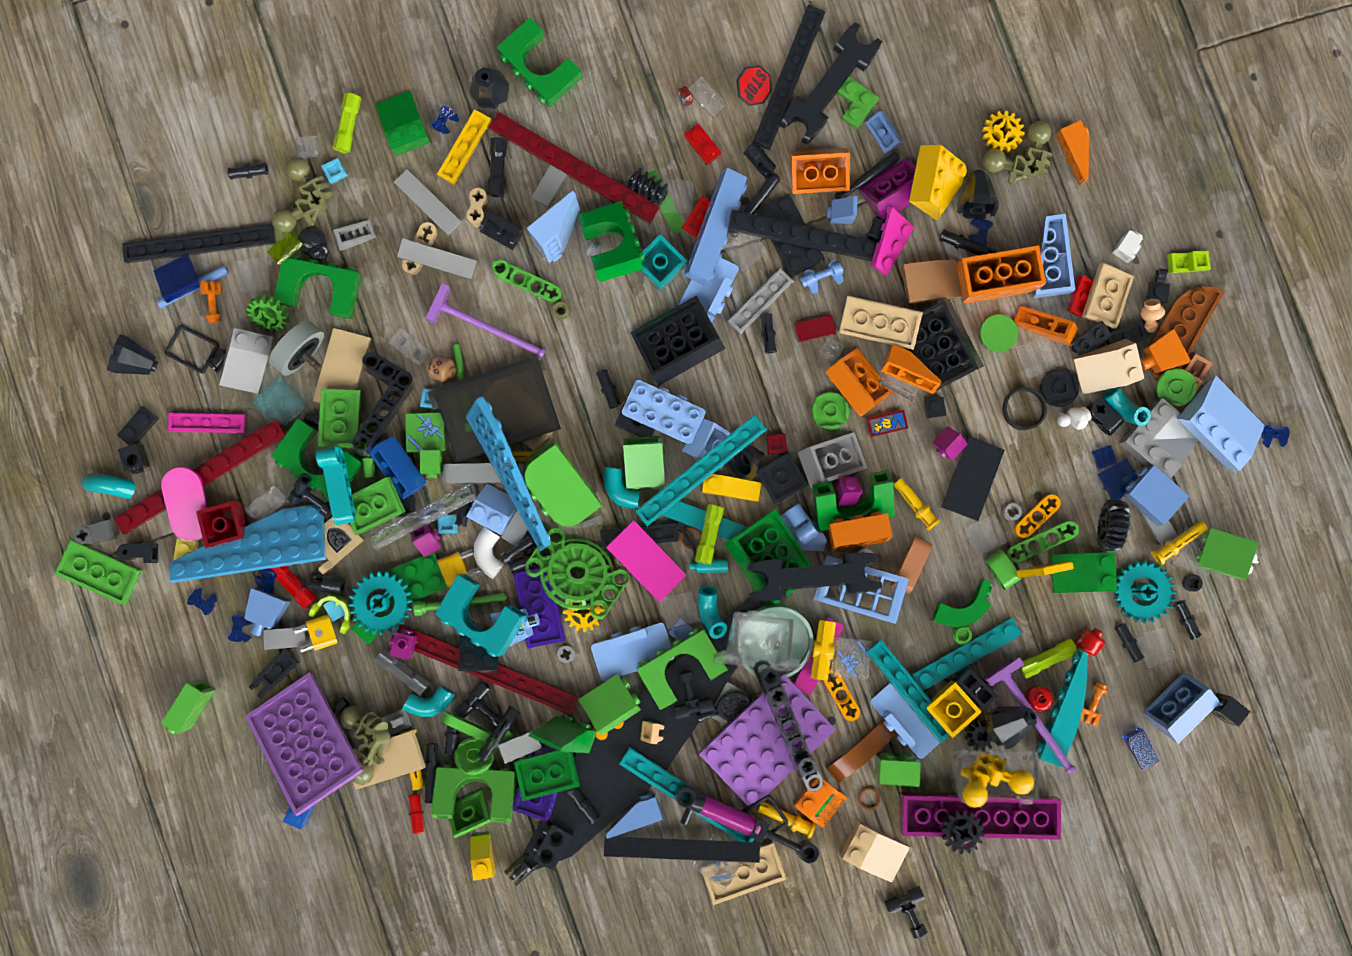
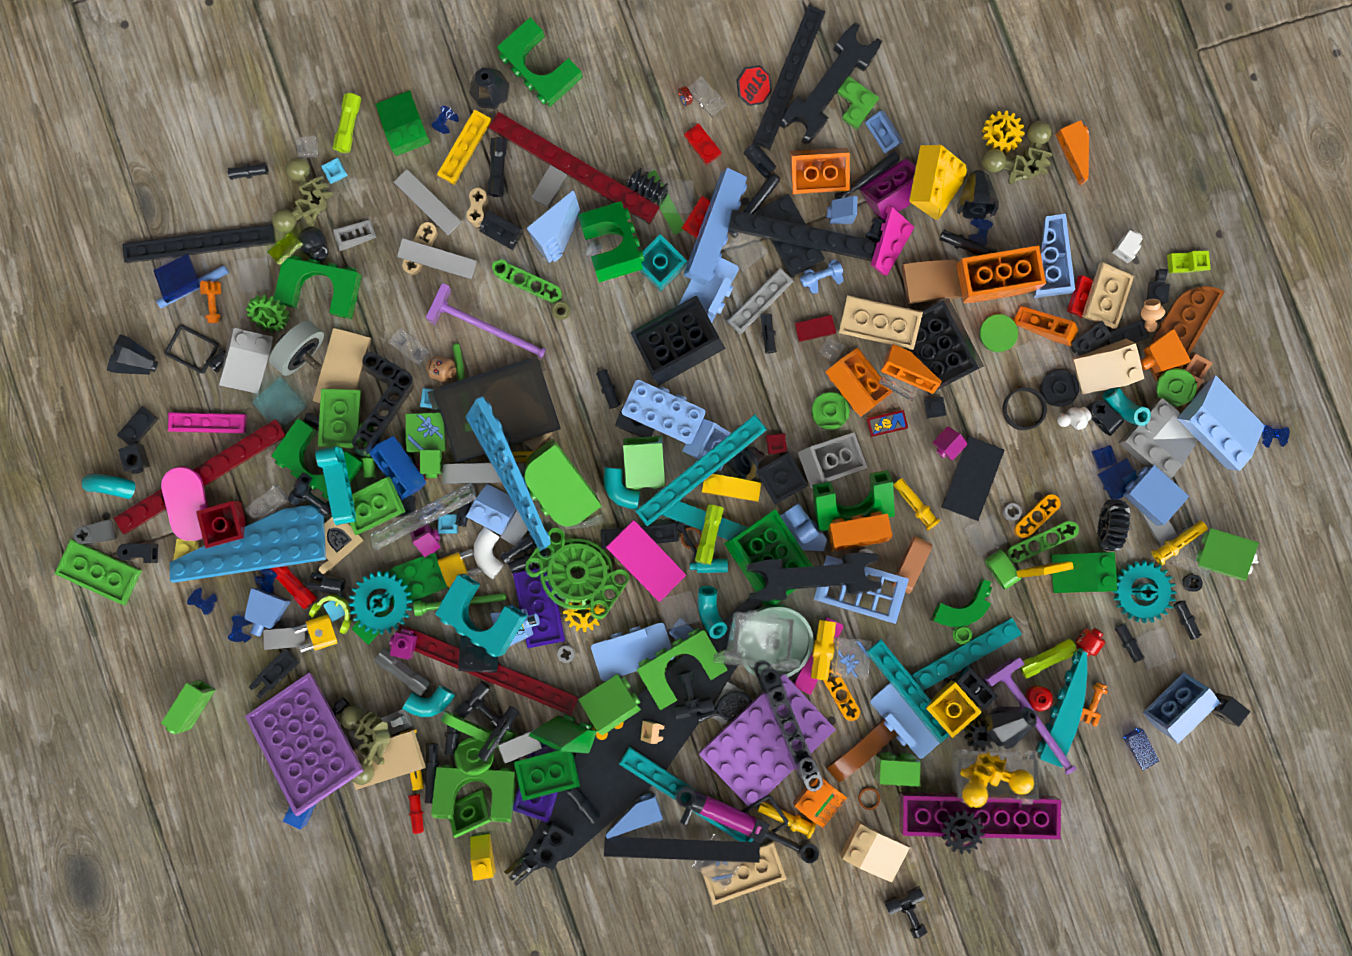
magenta brick [834,476,863,507] -> none

